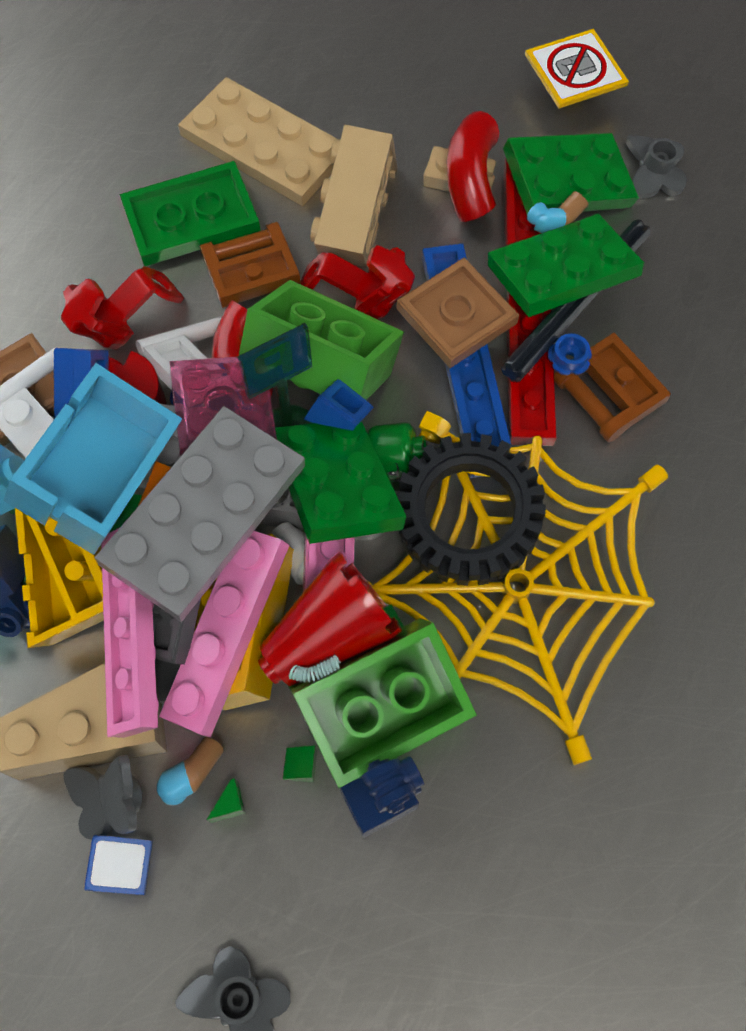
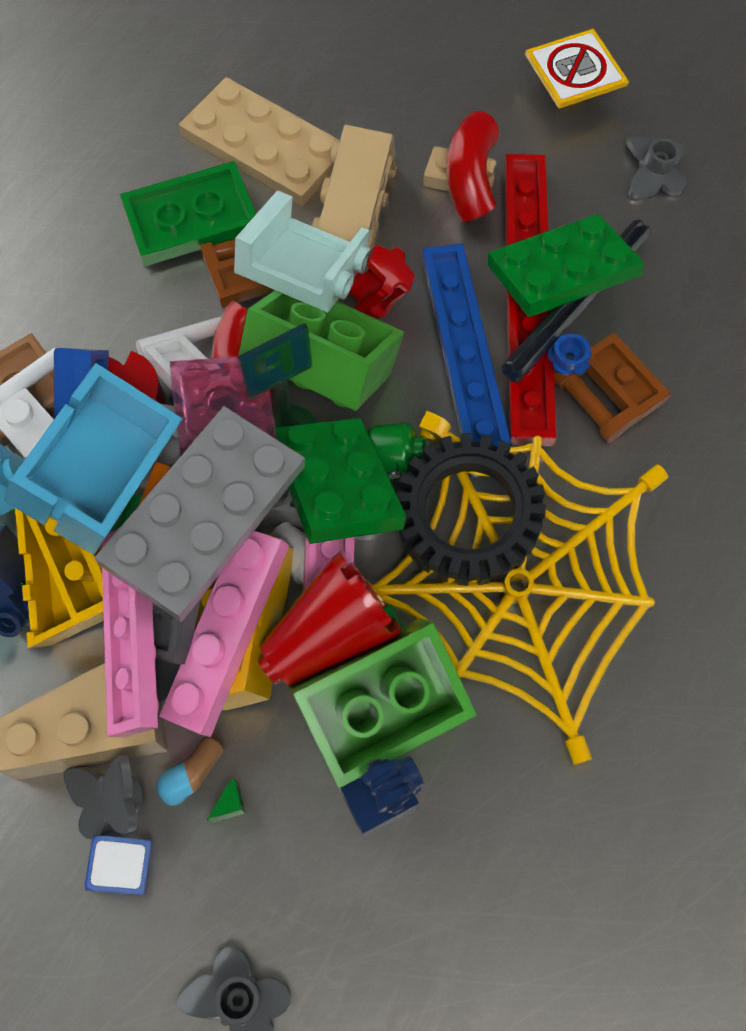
red piece [61,266,184,350] -> none
green piece [283,745,317,783] -> none
light aqua leg [289,655,341,683] -> none
blue slope [304,379,374,431] -> none
medium nougat plate [396,257,519,368] -> none
green plate [503,133,639,214] -> none
medium azure arm [527,191,589,233] -> none
none -> light aqua panel [234,190,371,313]

